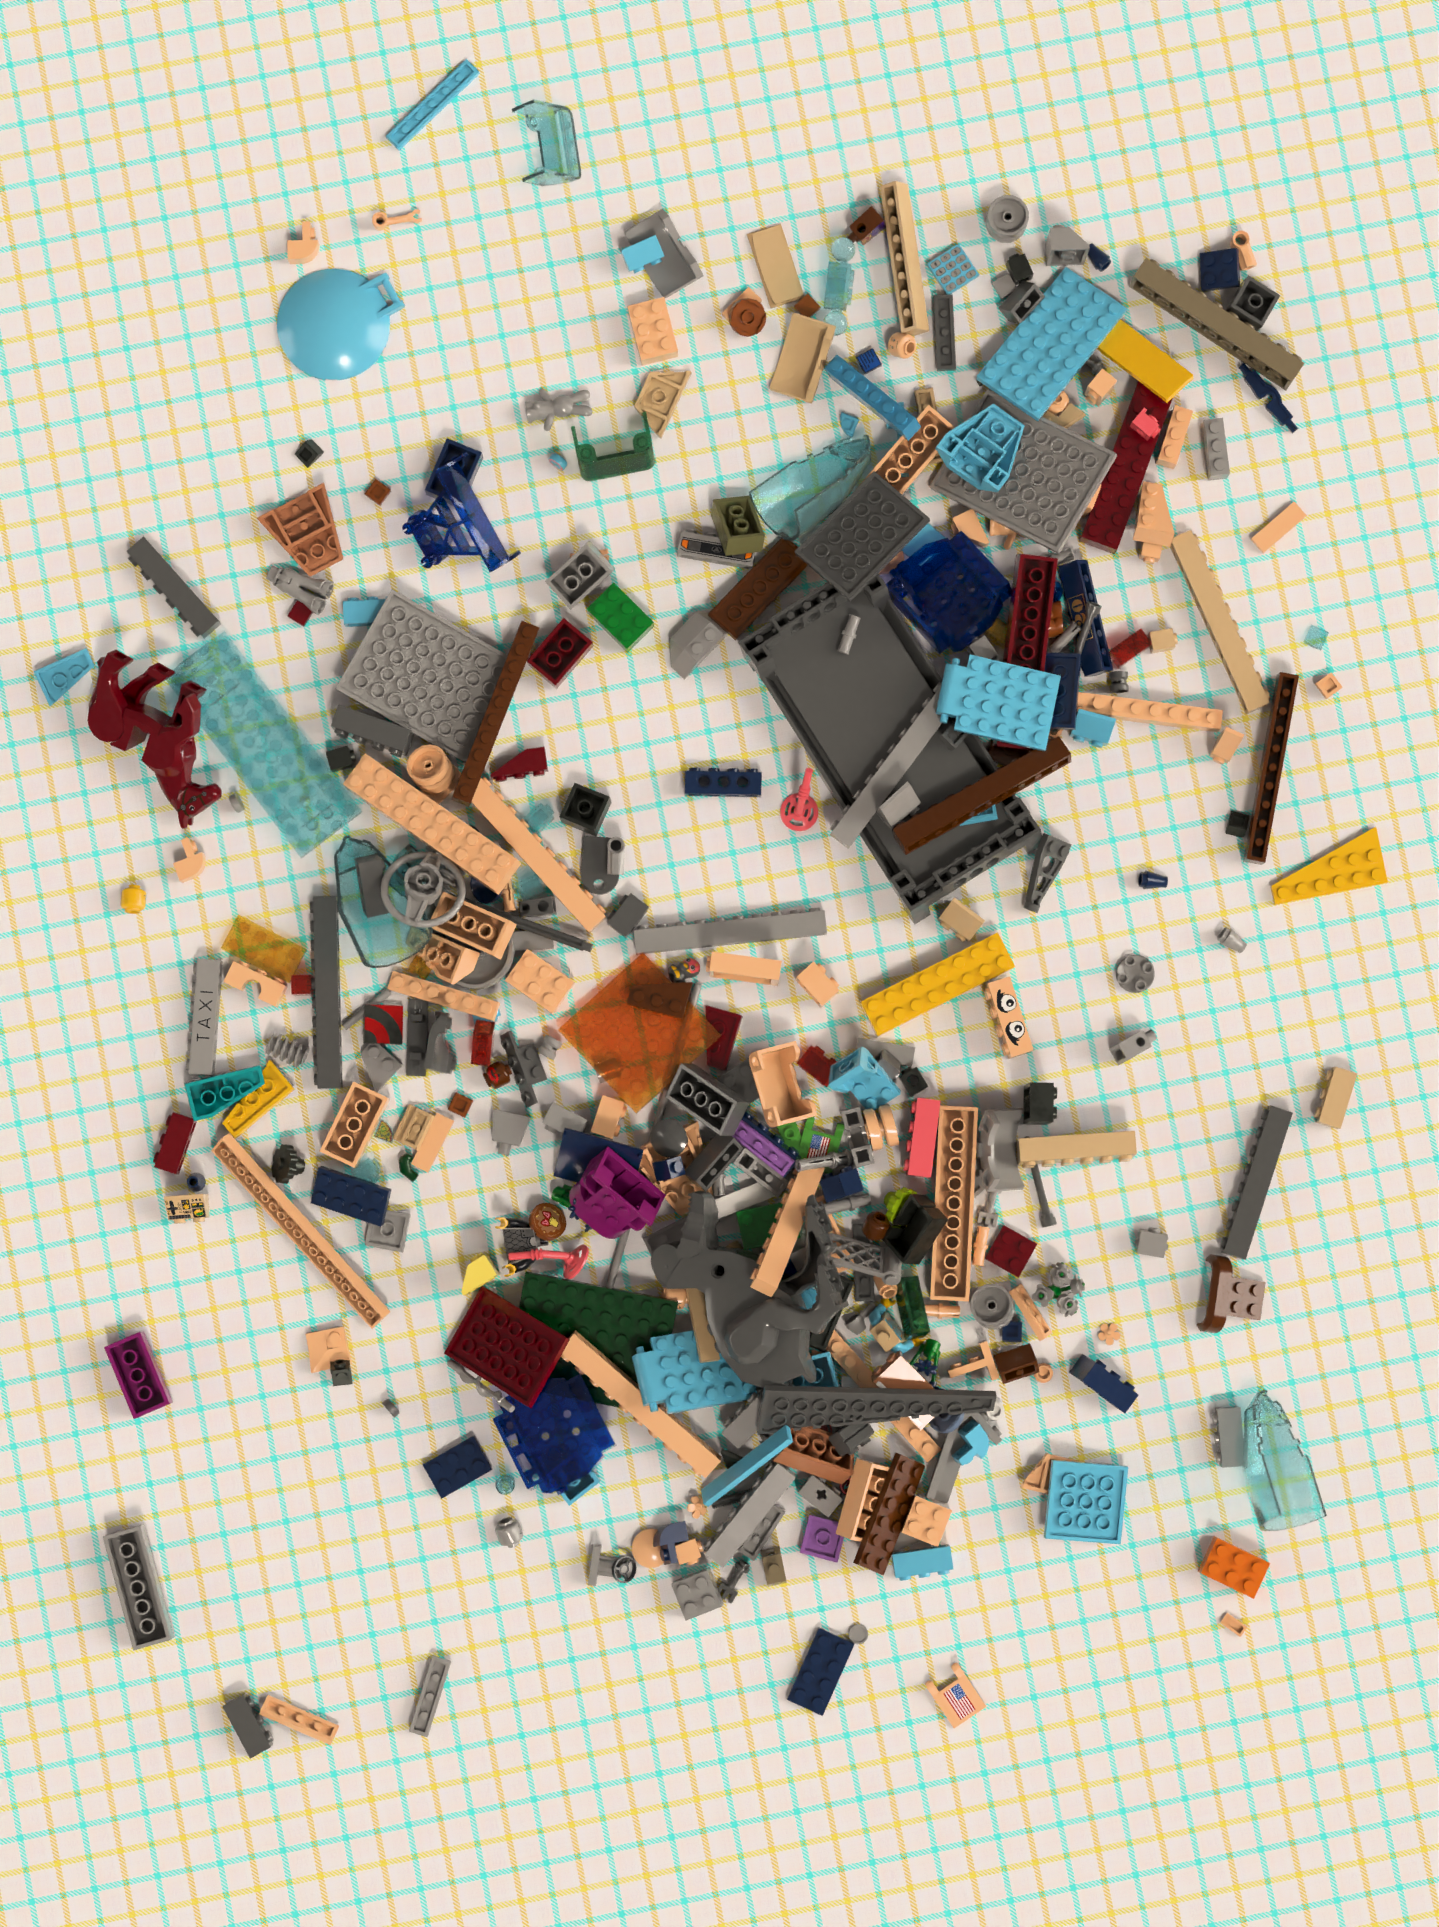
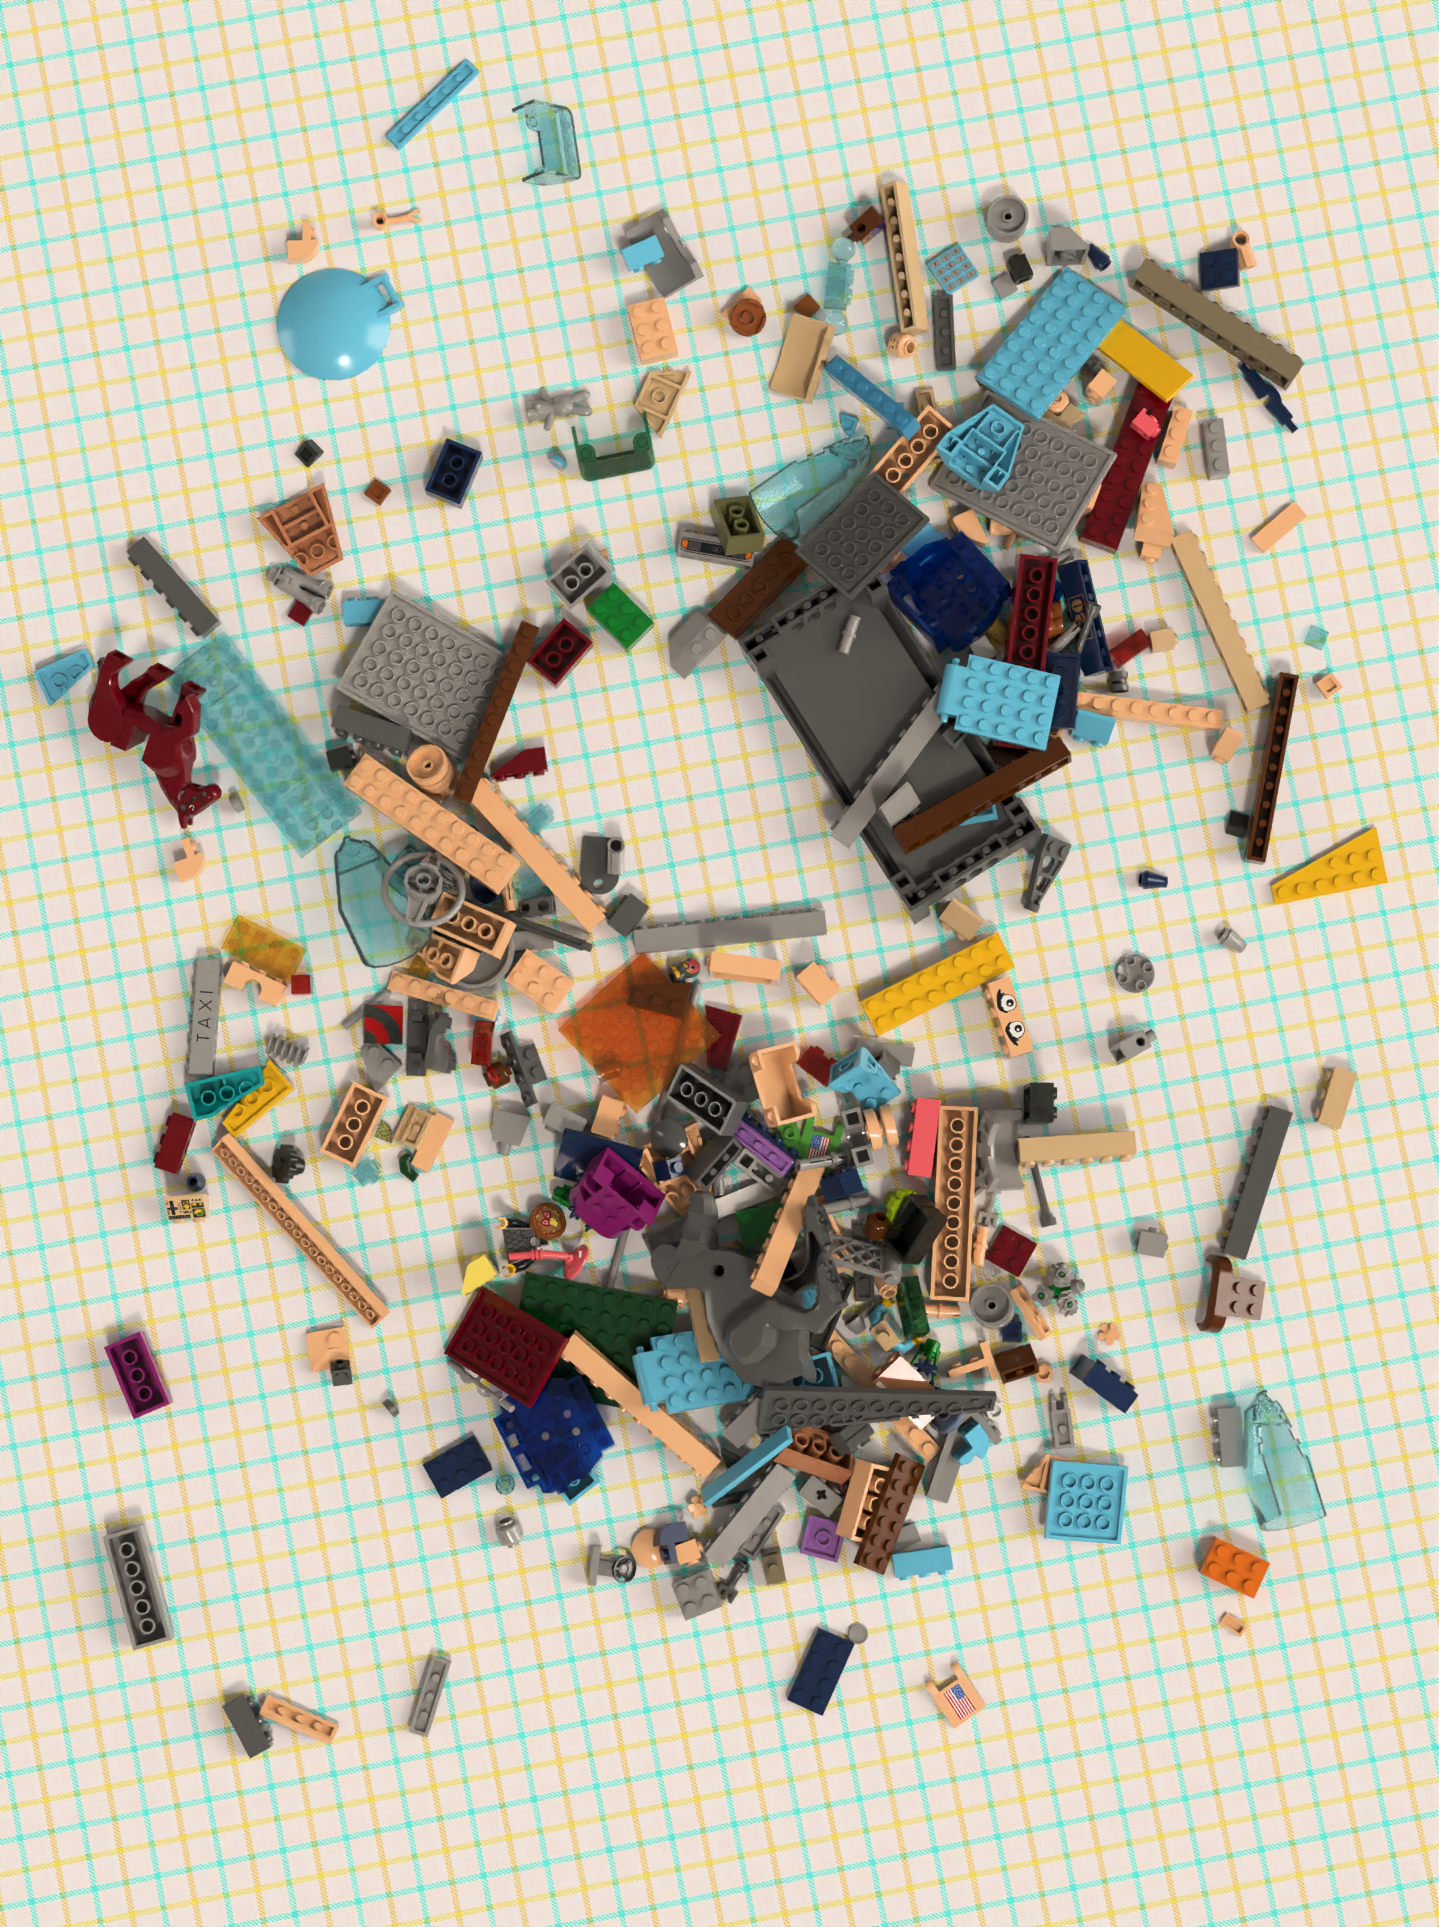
yellow head [120,885,146,914] -> none
dark grey brick [310,896,343,1089] -> none
dark blue plate [311,1166,392,1227] -> none
dark grey brick [354,854,391,918] -> none
light grey plate [365,1210,411,1253] -> none
clear blue piece [402,452,521,572] -> none
dark orange tile [448,1093,473,1118] -> none
light grey wheel [537,1035,563,1060] -> none
pearl dark grey brick [559,783,612,837] -> none
dark blue brick [685,768,762,797] -> none
tan piece [747,224,804,308] -> none
coral dish [780,768,818,831] -> none
tile [856,348,882,375] -> none
pearl dark grey brick [899,1066,928,1097] -> none
light nougat brick [900,1495,952,1547] -> none
dark grey brick [998,281,1045,324] -> none
dark grey brick [1226,275,1280,331] -> none
none -> light grey hinge [1050,1393,1075,1449]

